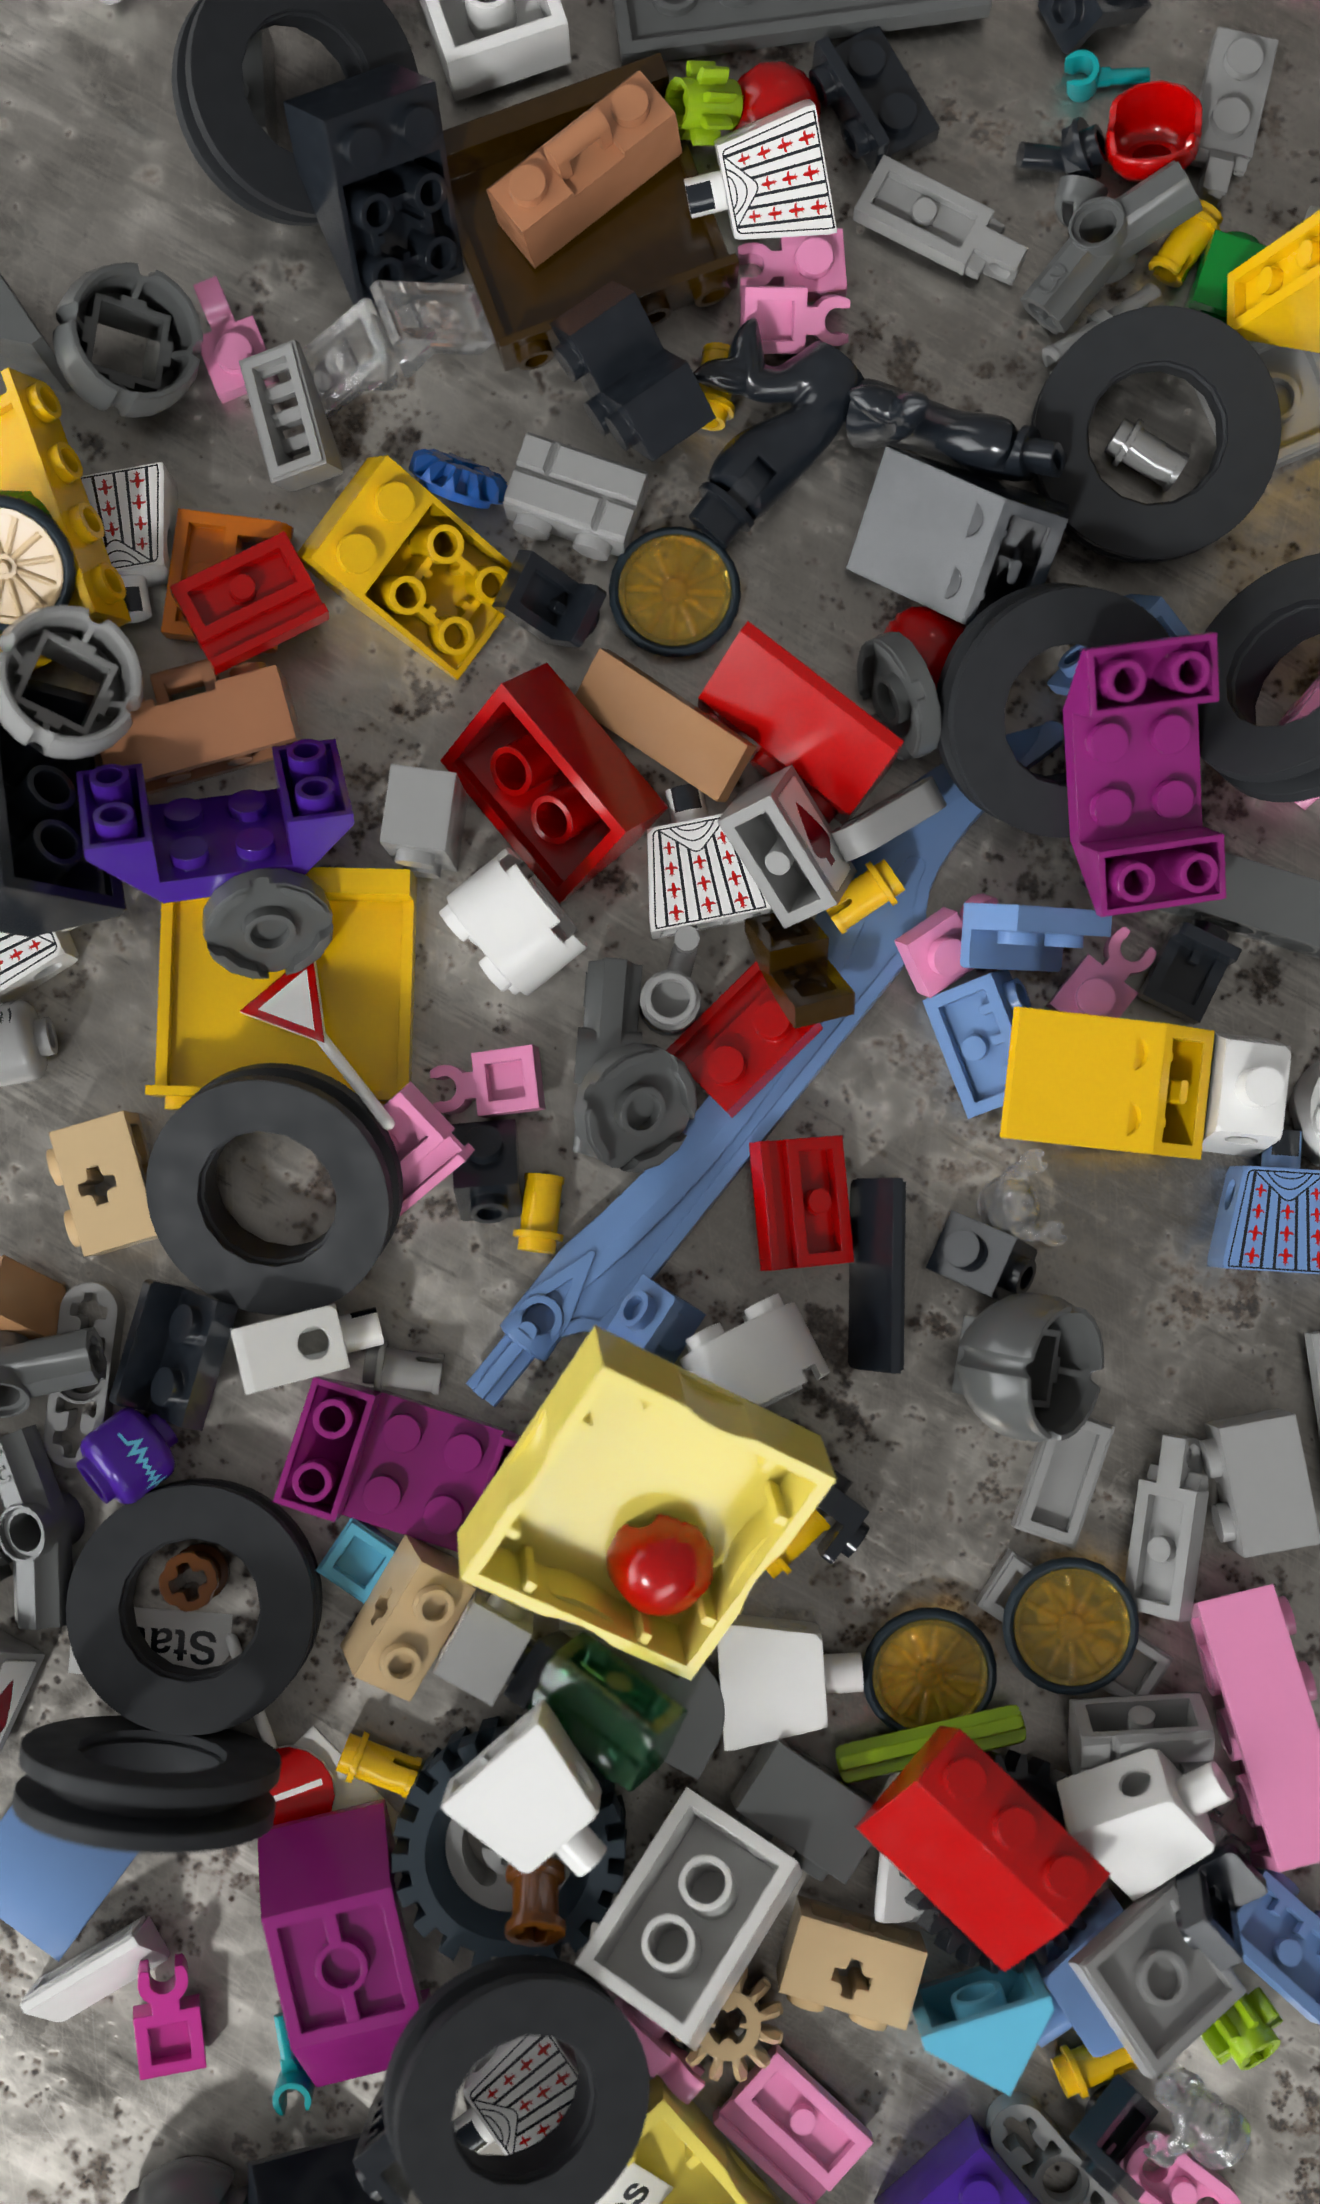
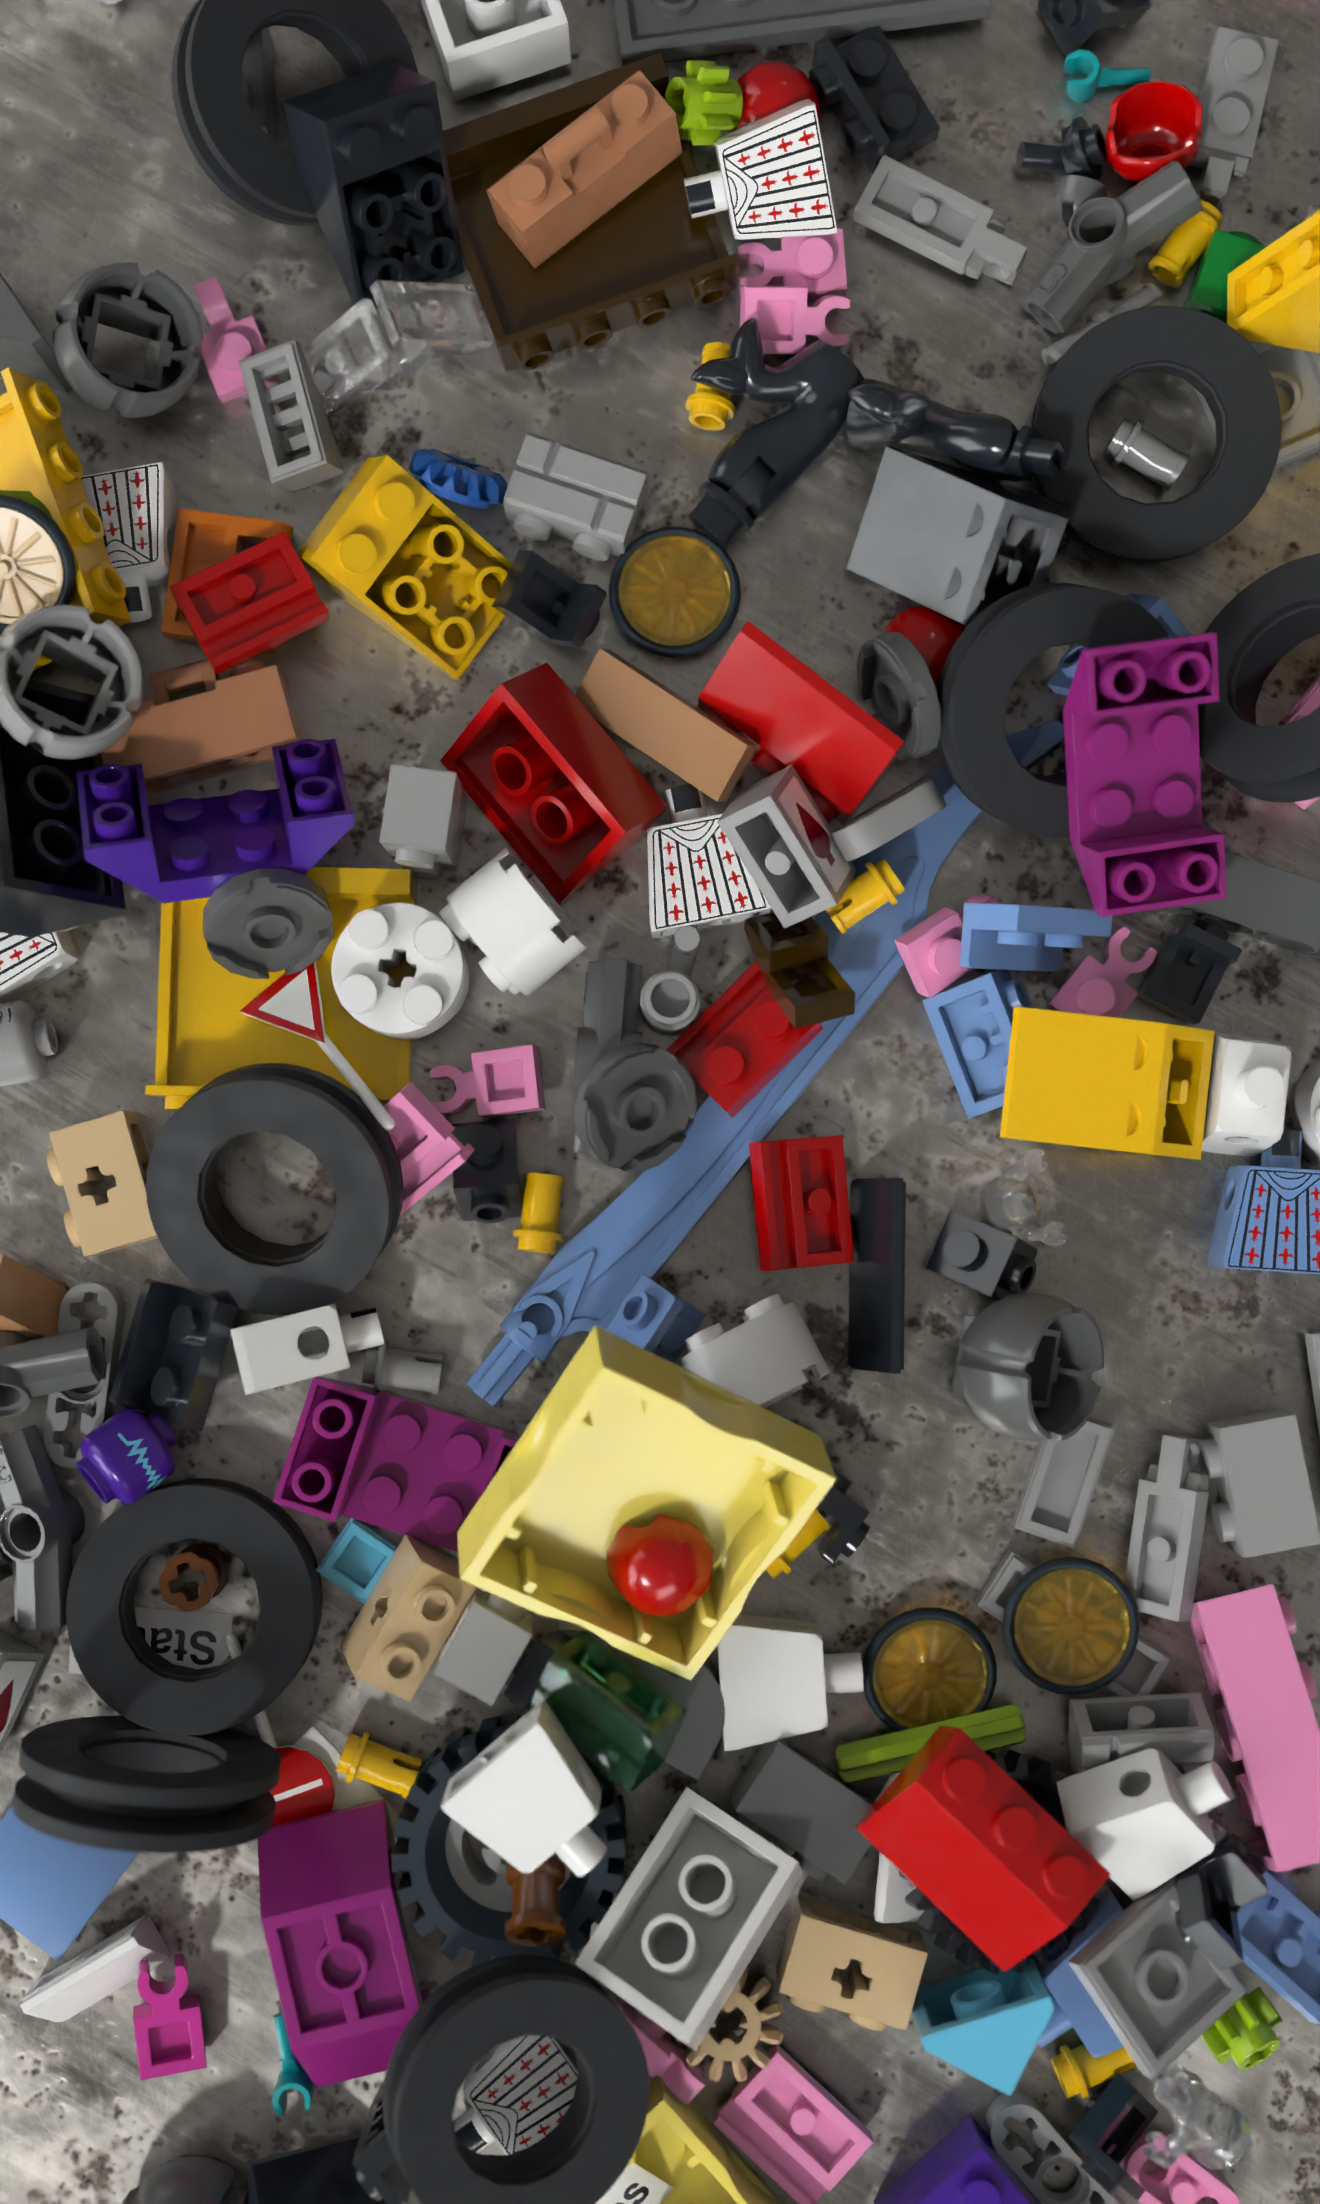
black brick [549,280,716,462] -> none
none -> white brick [332,903,469,1040]

